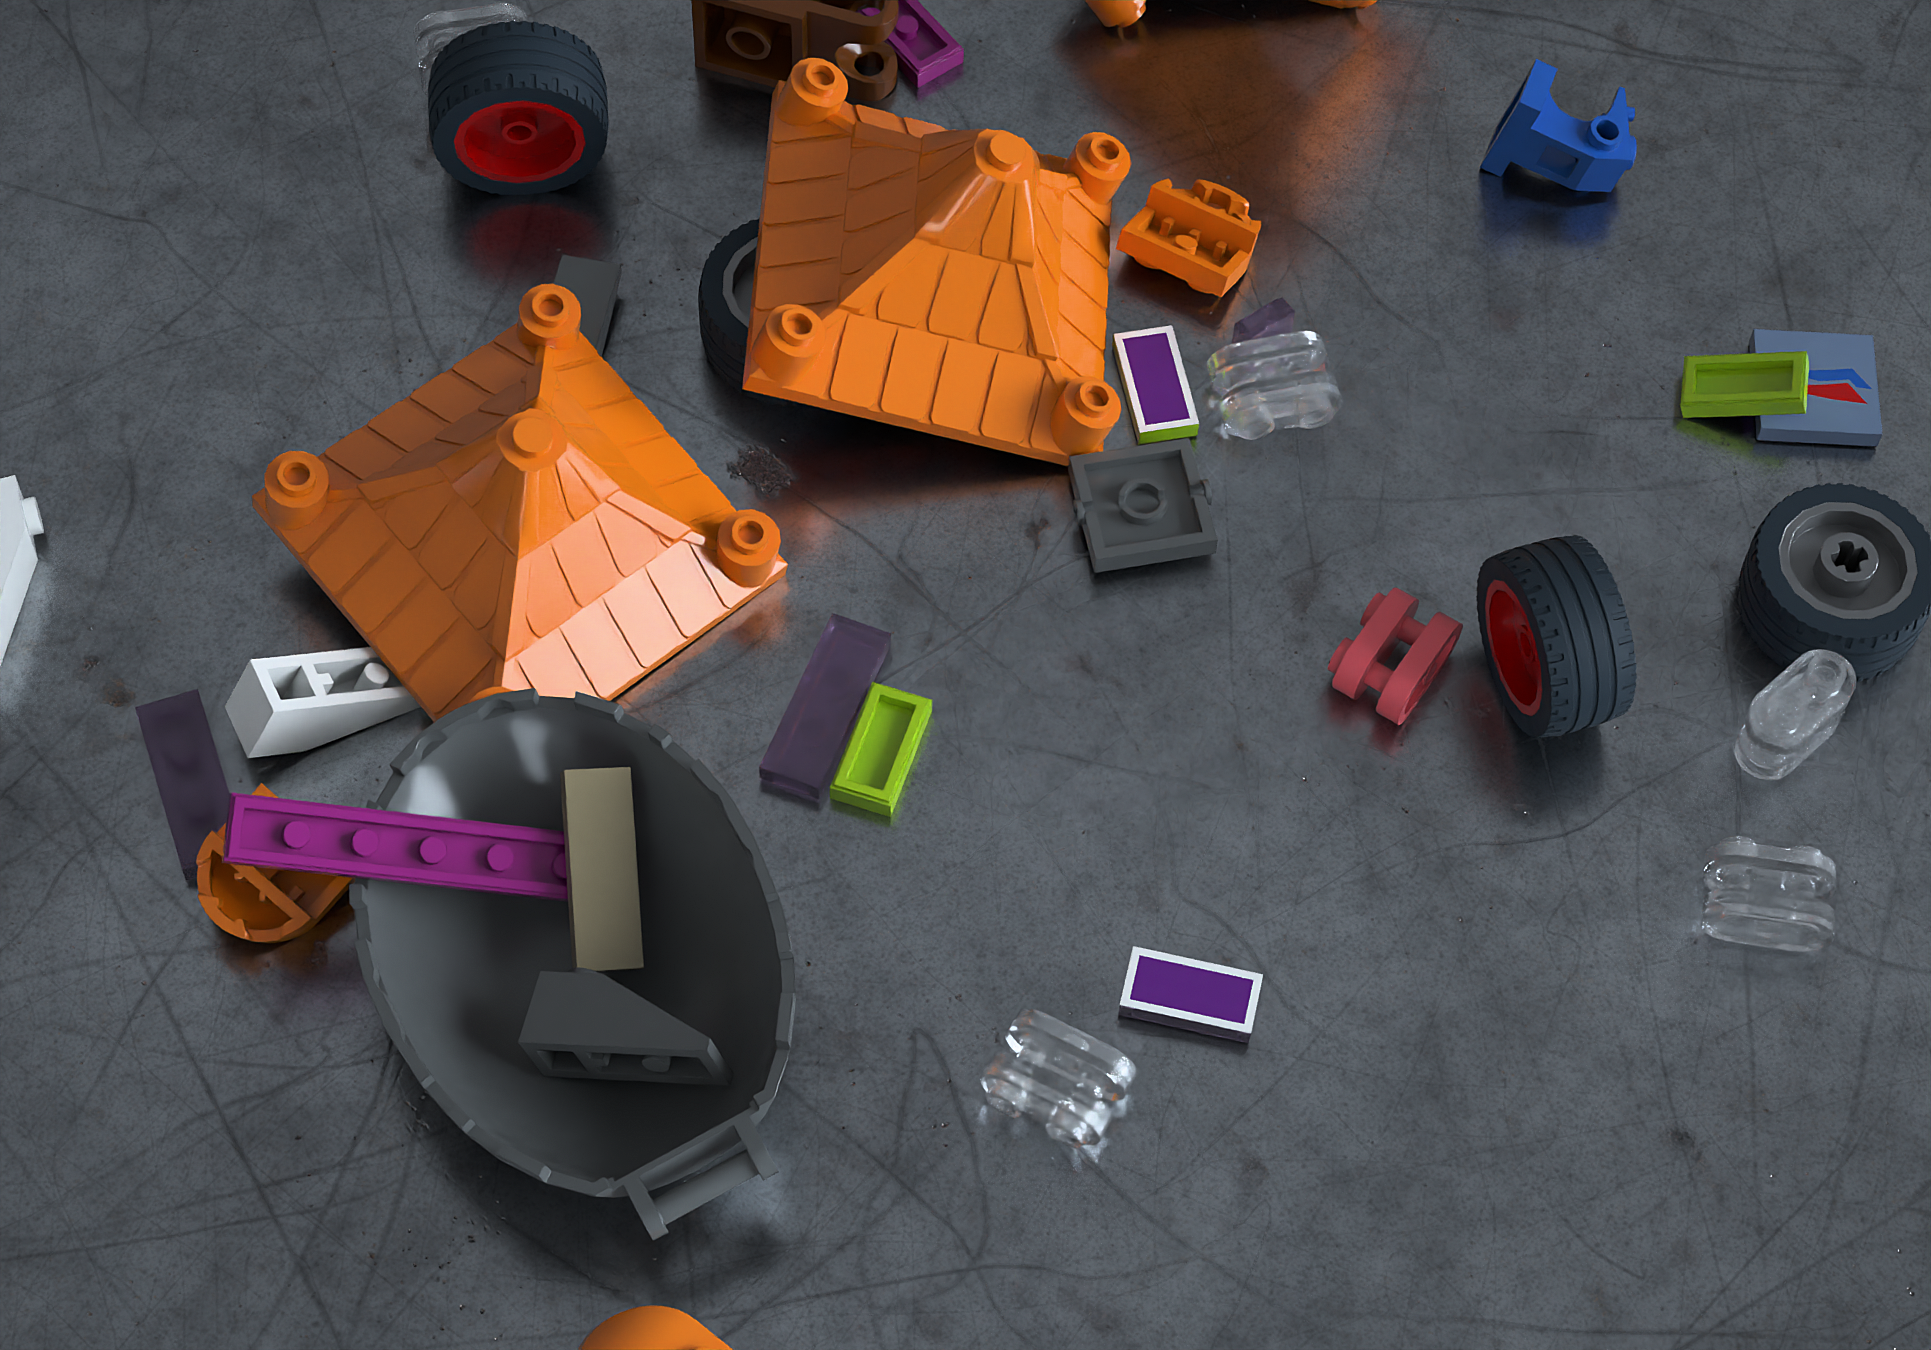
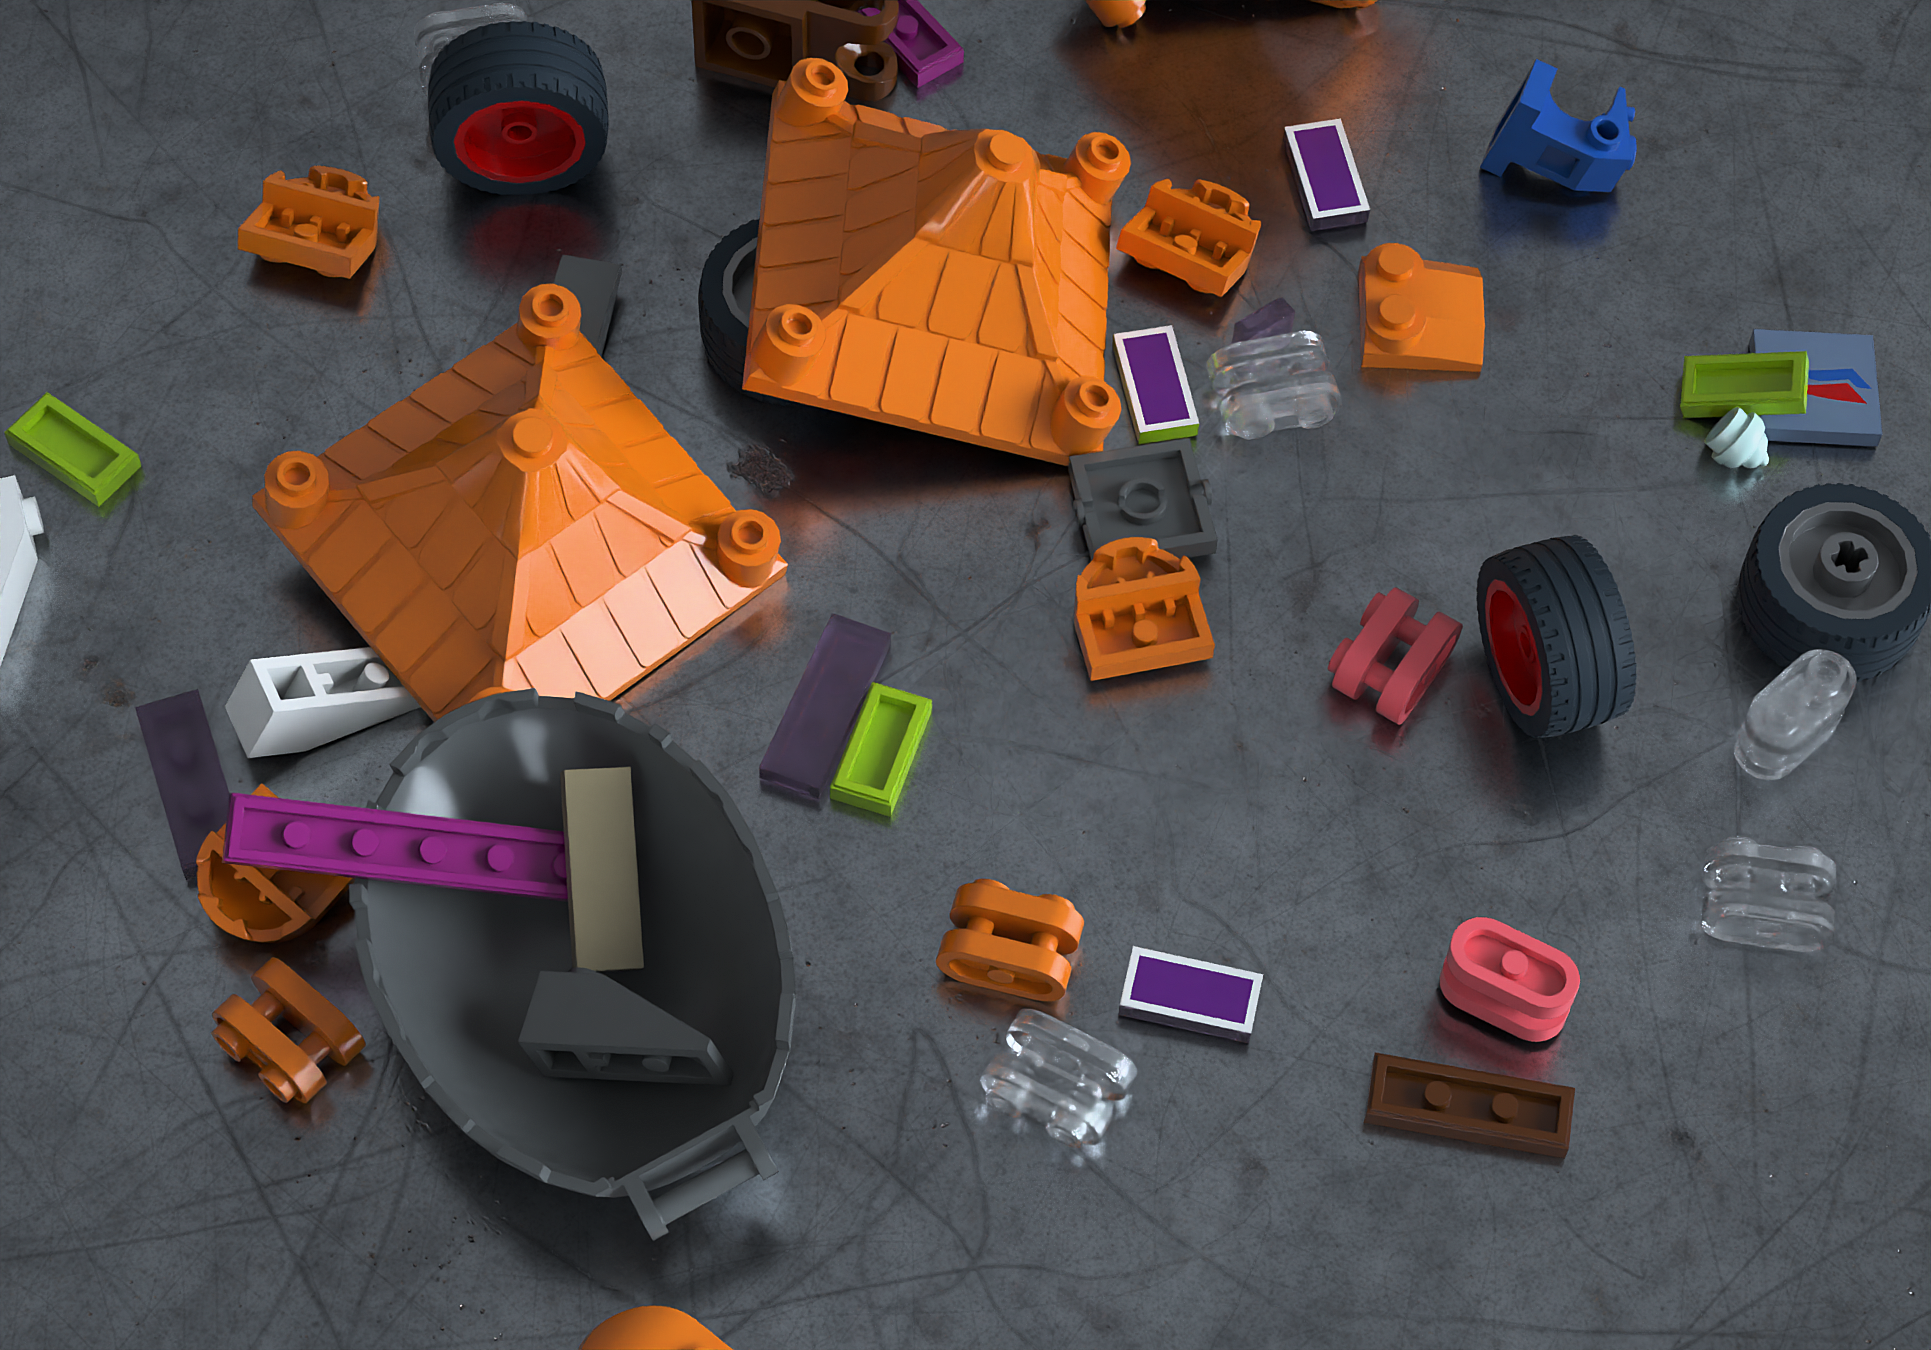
none -> lime tile [4,392,141,507]
none -> orange brick [211,957,366,1103]
none -> orange slope [238,166,379,279]
none -> orange brick [936,879,1084,1001]
none -> orange slope [1074,537,1215,681]
none -> tile [1282,118,1370,231]
none -> orange slope [1358,243,1485,372]
none -> reddish brown tile [1364,1052,1575,1159]
none -> coral brick [1440,917,1580,1042]
none -> light aqua plate [1705,407,1769,469]

